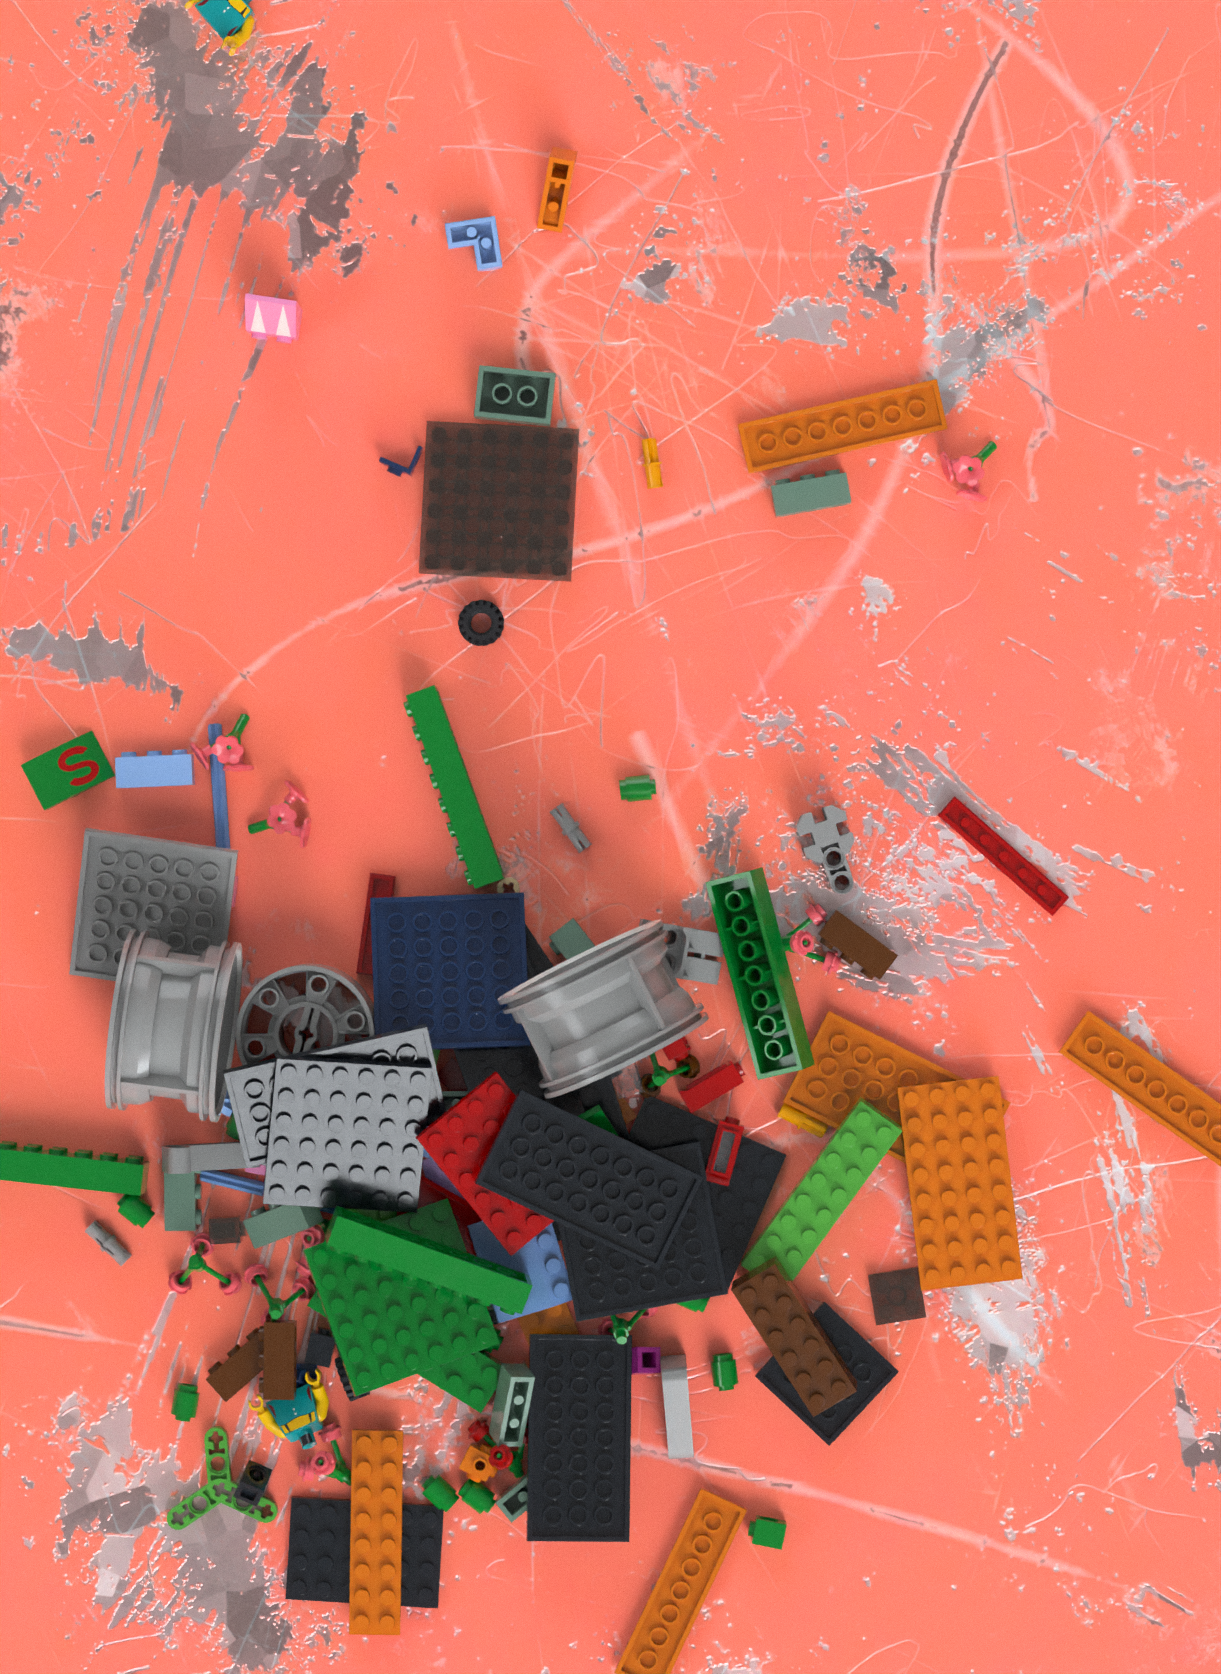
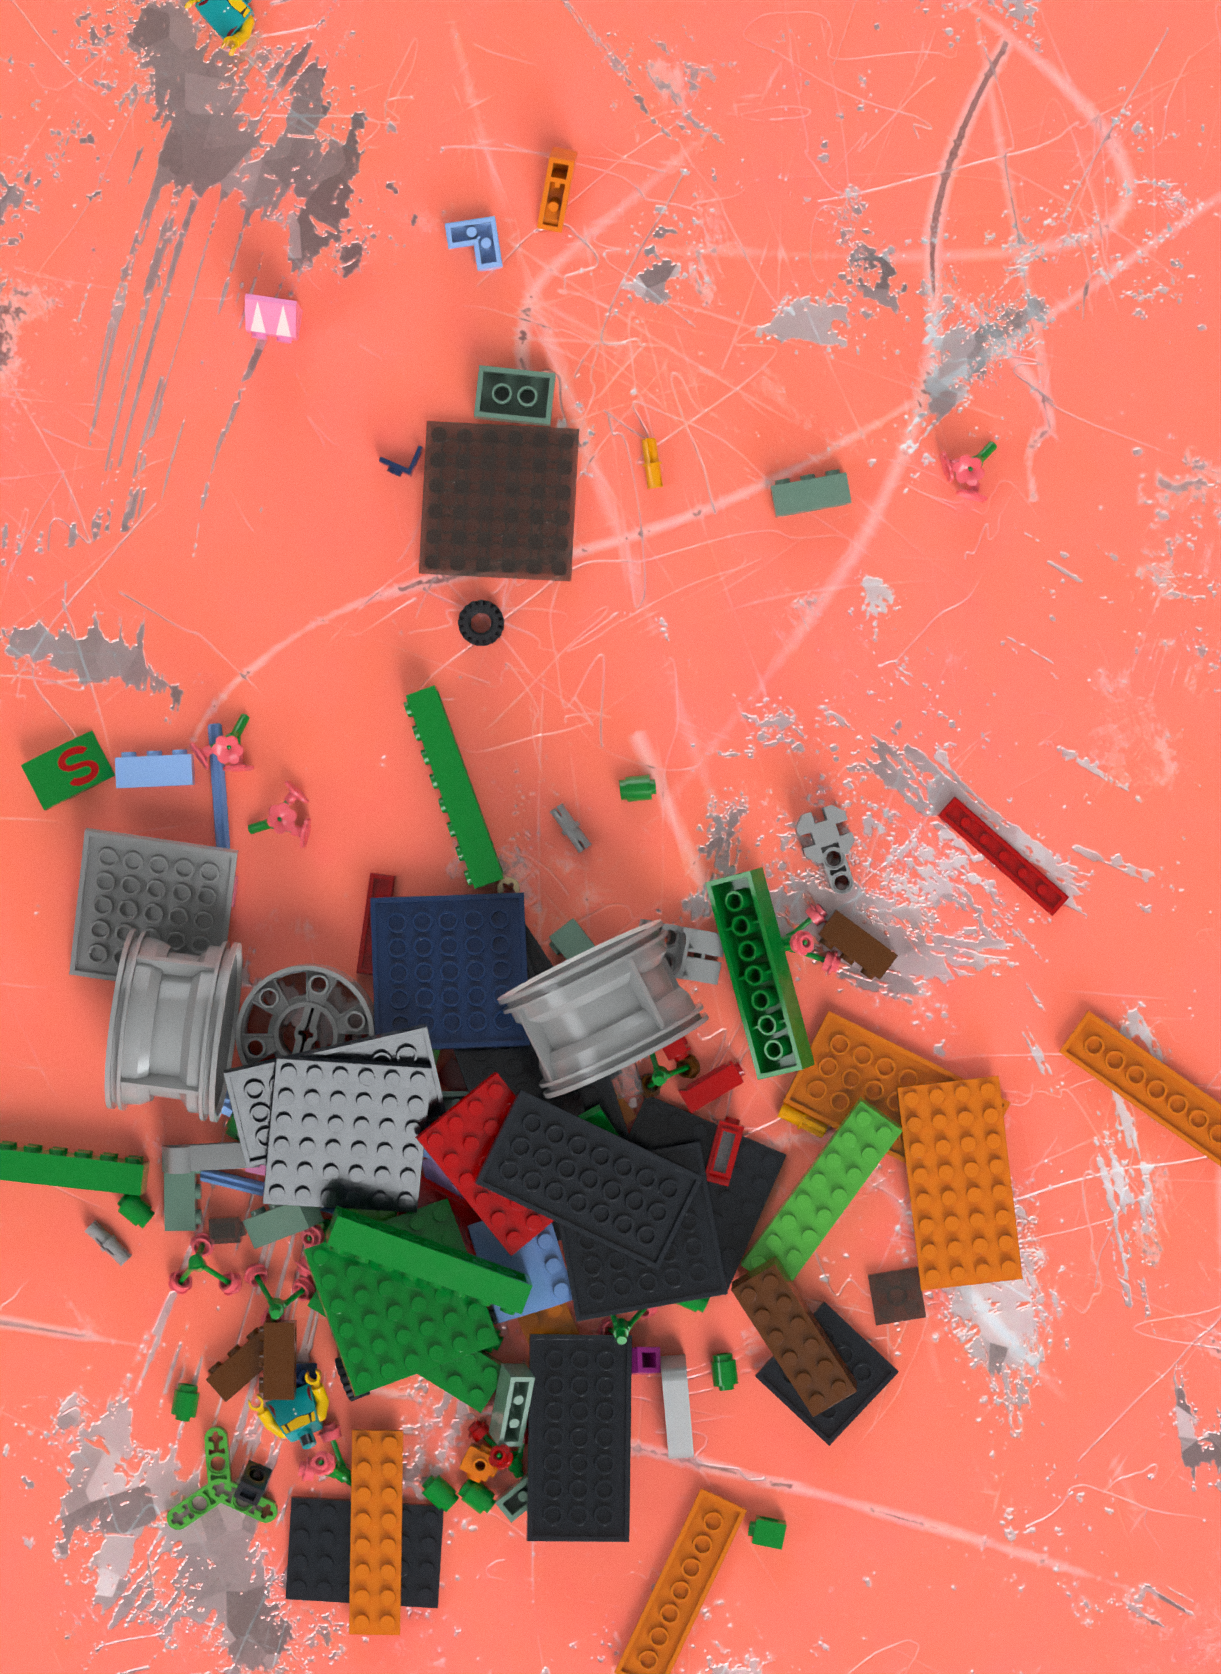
black brick [304,1327,336,1368] -> none
orange plate [738,379,948,474] -> none

